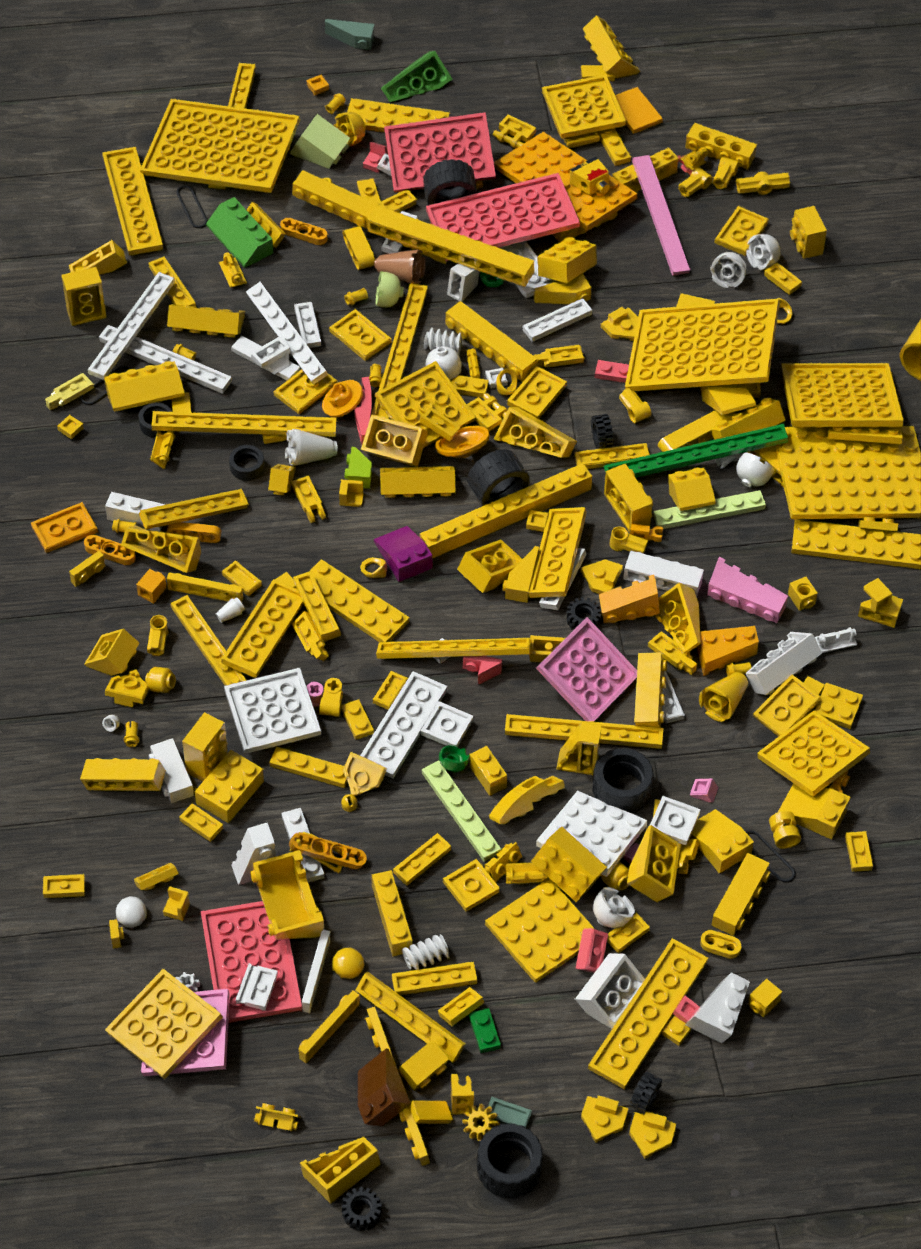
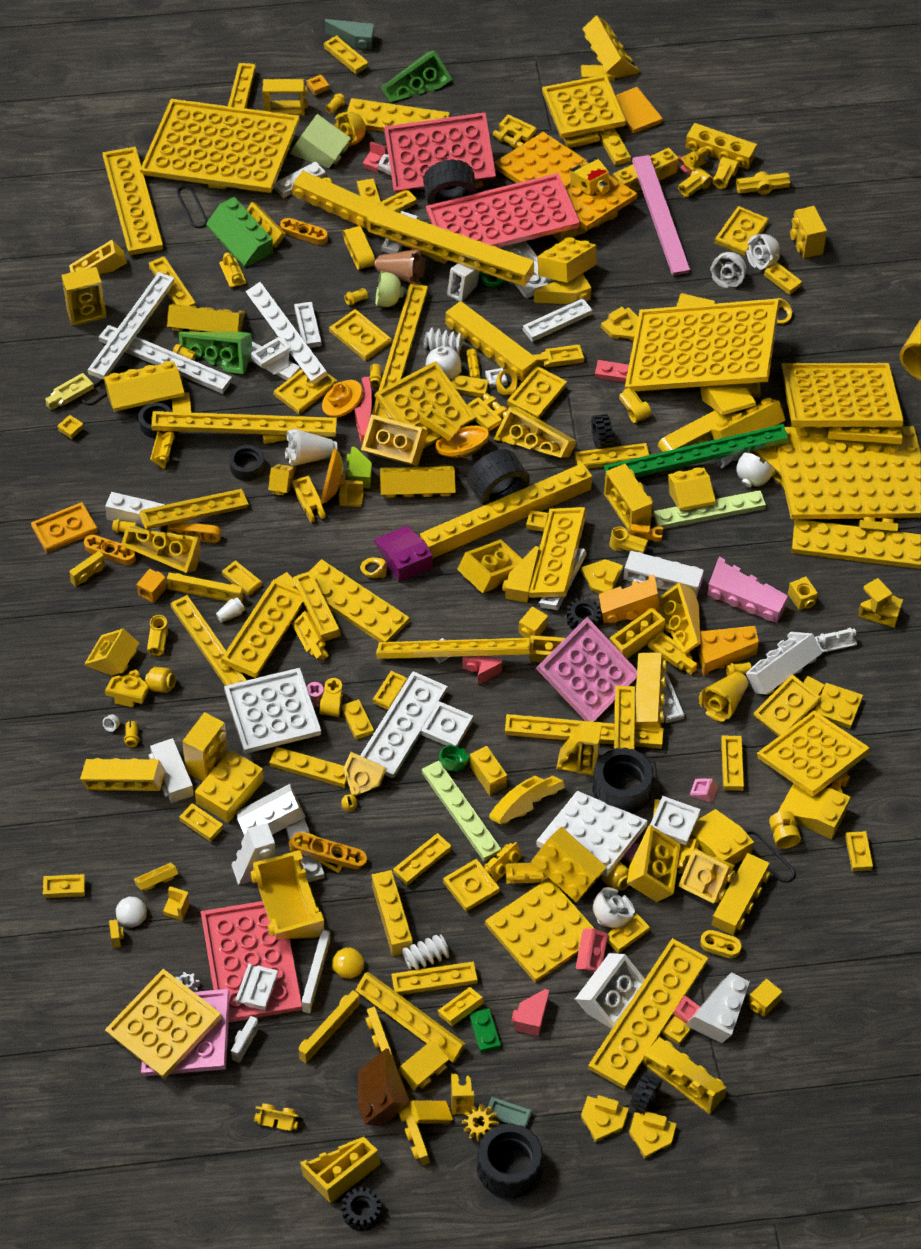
none -> bright green wedge [179,332,253,374]
none -> white plate [231,1016,259,1063]
none -> white slope [237,784,305,835]
none -> yellow window [263,79,308,116]
none -> white plate [274,162,326,198]
none -> light orange dish [320,448,346,504]
none -> yellow plate [324,36,368,74]
none -> coral slope [512,989,549,1036]
none -> yellow brick [519,607,548,638]
none -> yellow brick [609,608,665,659]
none -> yellow plate [614,686,635,749]
none -> yellow wedge [642,1037,727,1115]
none -> yellow plate [678,849,735,903]
none -> yellow plate [721,736,744,791]

